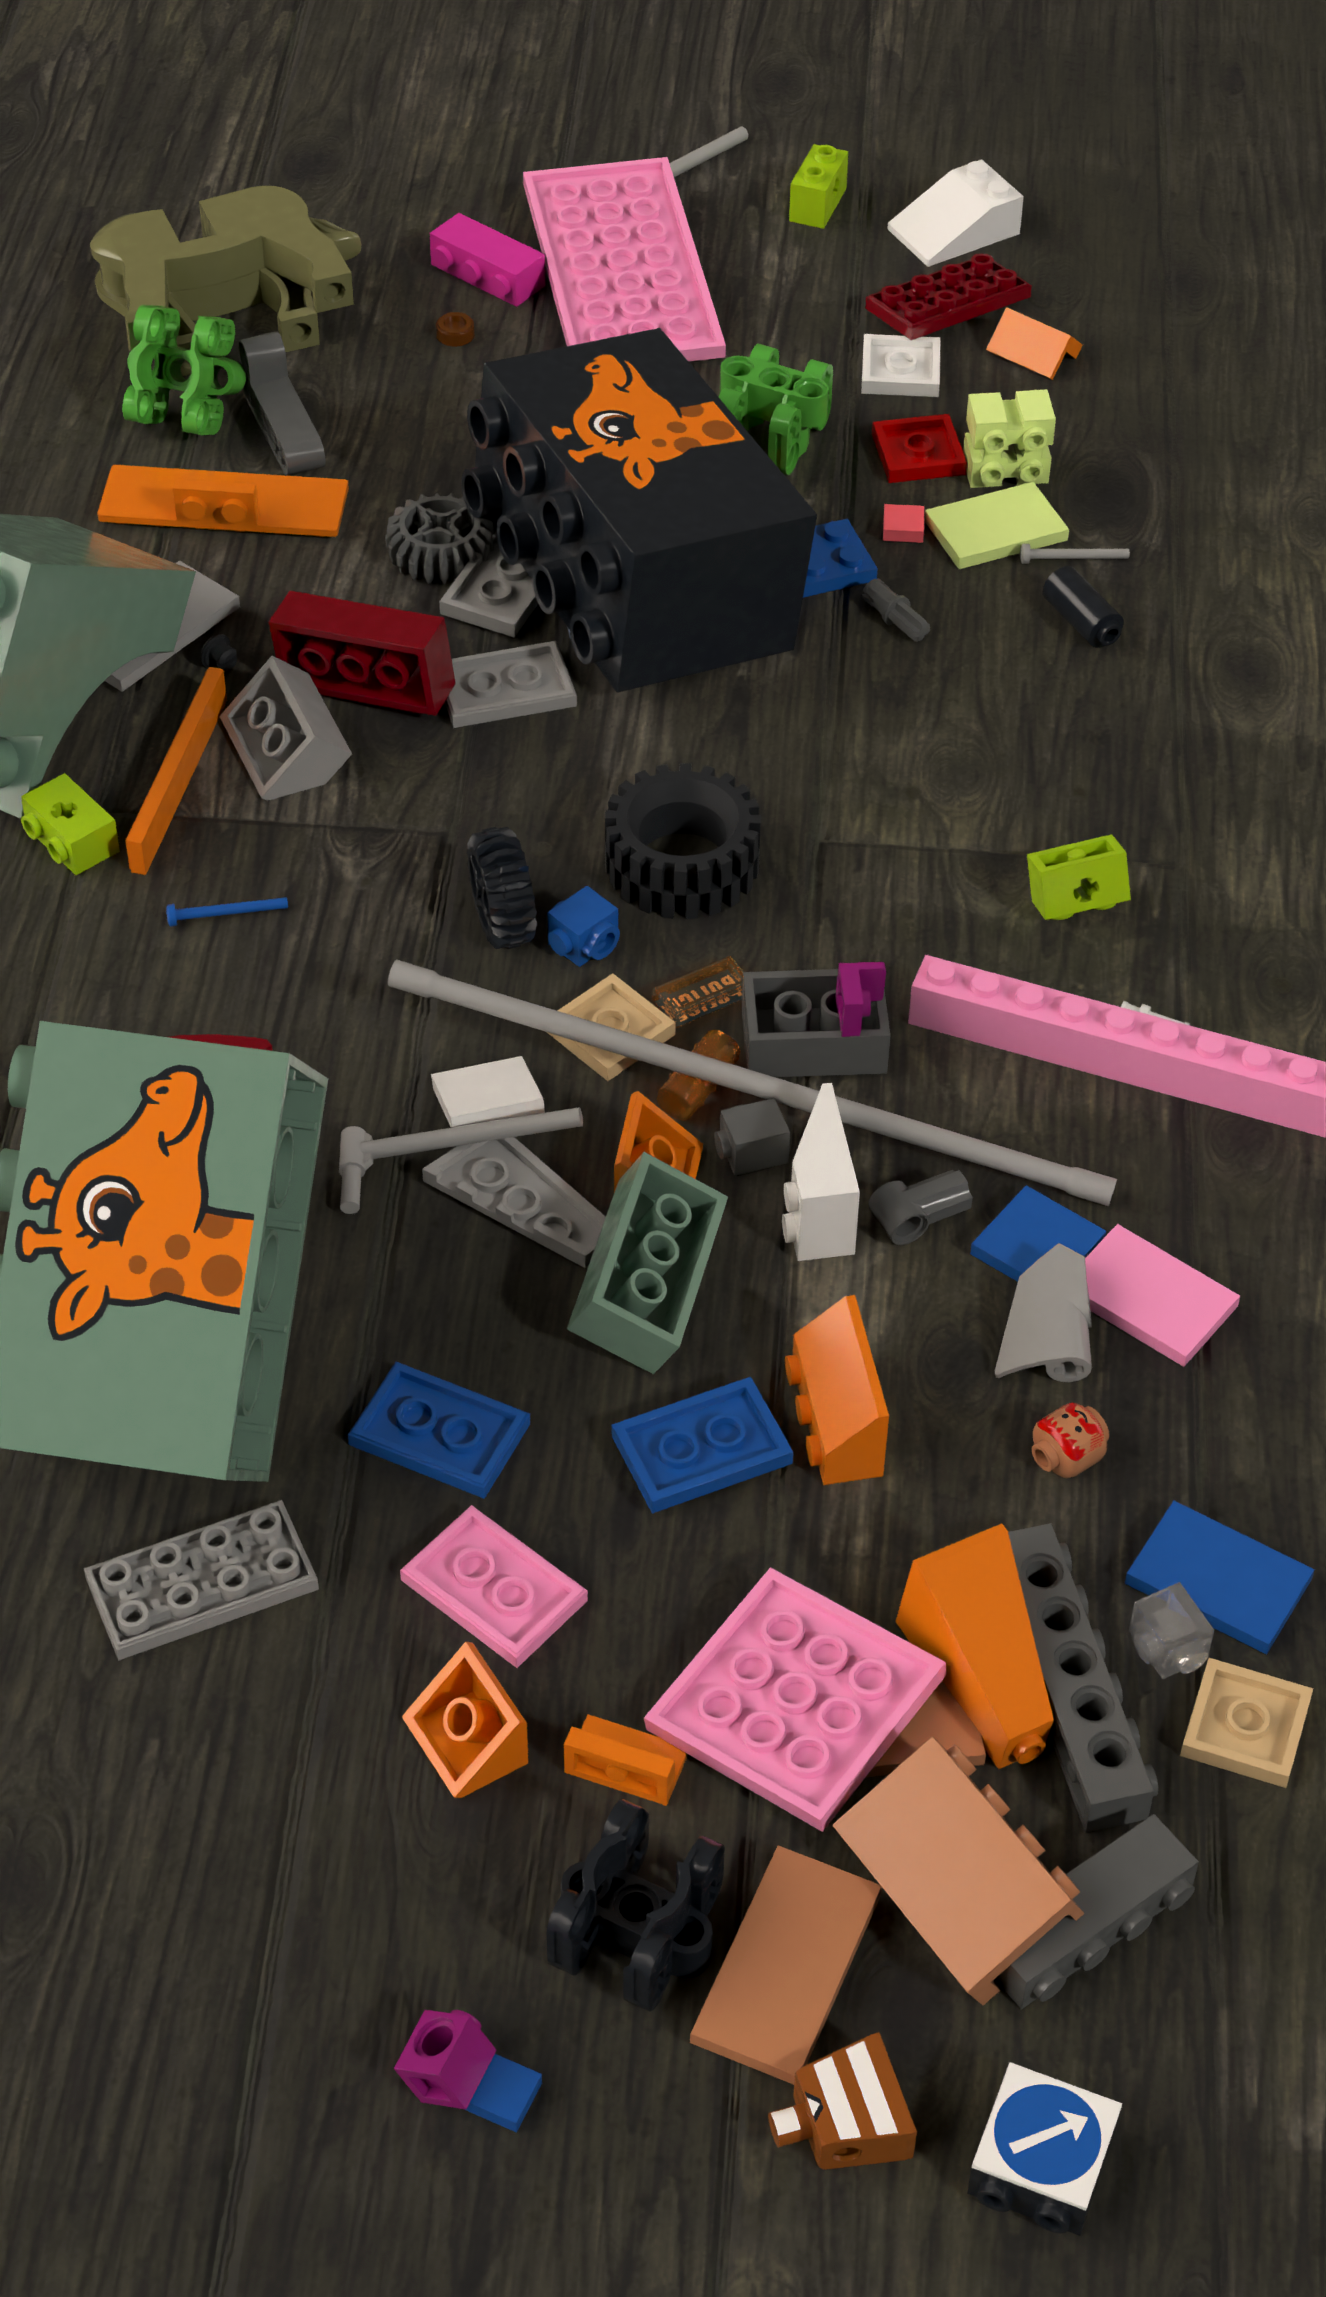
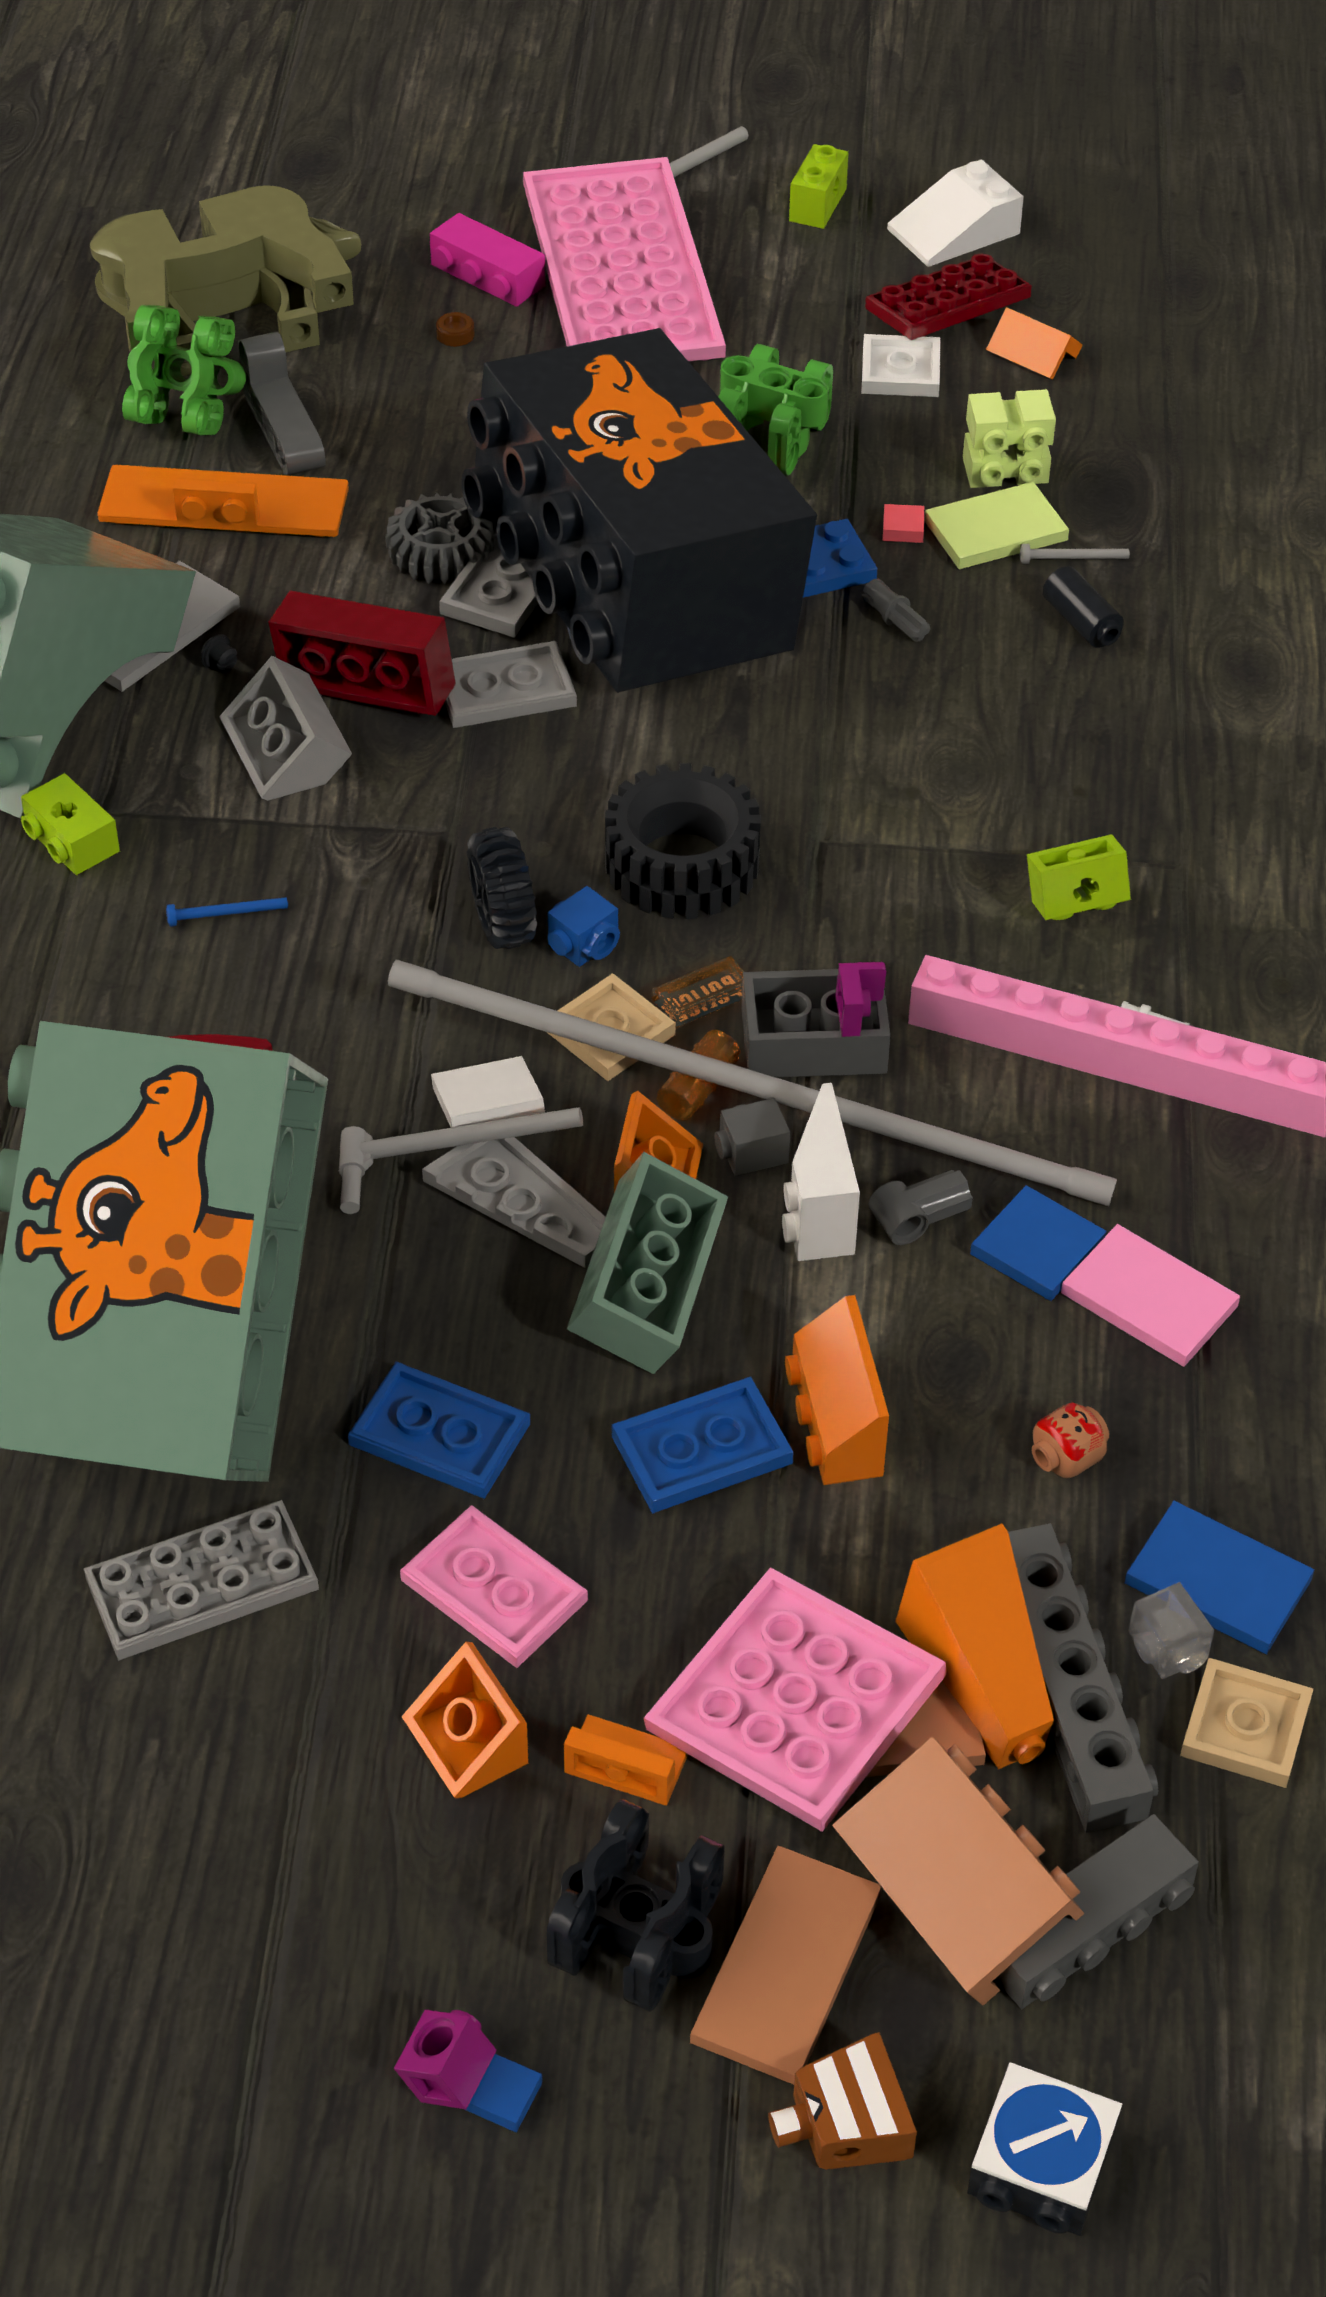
orange tile [125,667,227,875] -> none
red tile [872,414,967,483] -> none
light grey panel [995,1243,1092,1382] -> none

